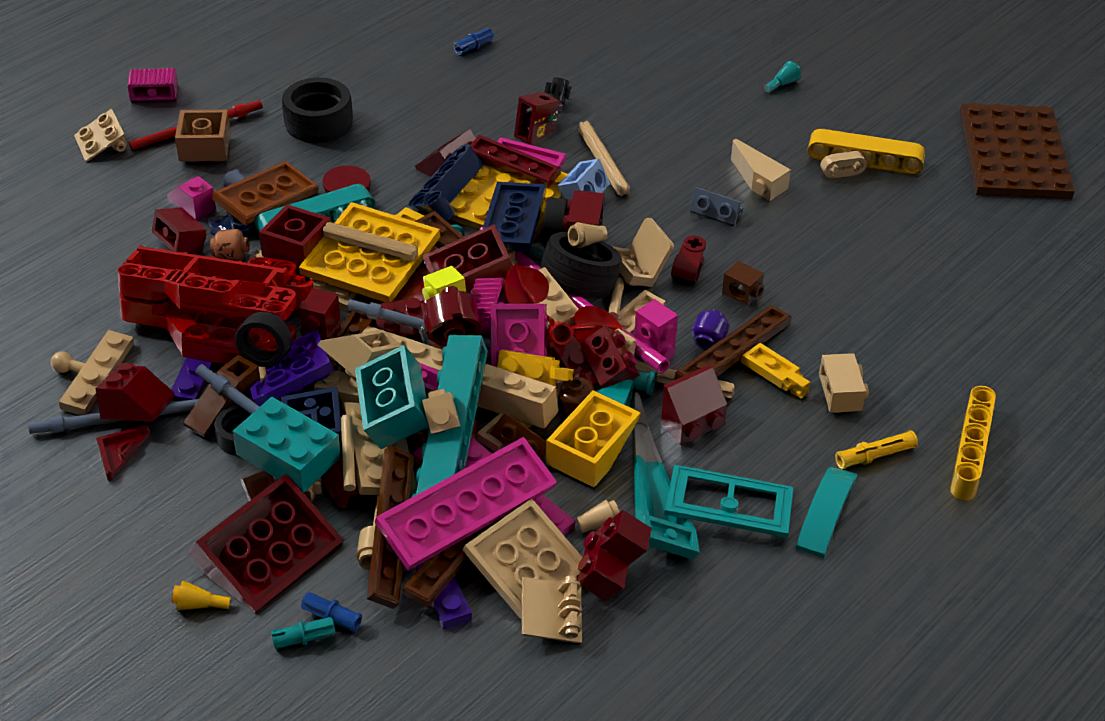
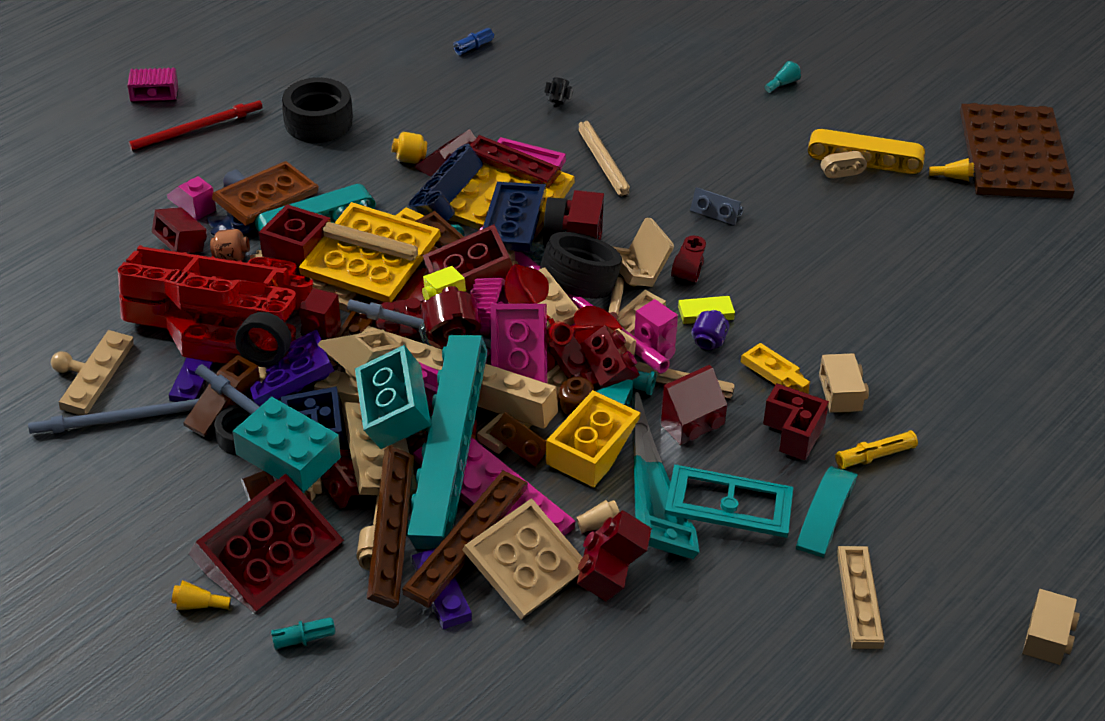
tan hinge [74,109,127,162] -> none
dark red slope [95,363,175,422] -> none
dark red tile [96,425,150,480] -> none
medium nougat brick [175,110,231,162] -> none
blue axle [301,592,363,633] -> none
dark red tile [322,165,371,193] -> none
tan bar [341,415,356,491] -> none
dark pink plate [375,437,557,571] -> none
tan bracket [422,389,461,434] -> none
yellow hinge [497,350,574,386] -> none
dark red torso [514,92,563,145] -> none
tan hinge [522,576,582,644] -> none
light blue brick [558,159,610,200] -> none
tan cone [568,222,608,248] -> none
reddish brown tile [674,305,792,380] -> none
reddish brown brick [722,261,764,306] -> none
tan slope [731,139,791,201] -> none
yellow beam [950,386,996,501] -> none
none -> yellow head [392,132,427,164]
none -> neon yellow tile [678,296,735,324]
none -> dark red brick [763,383,829,461]
none -> tan tile [837,546,885,649]
none -> yellow cone [929,158,974,182]
none -> tan brick [1022,589,1080,665]

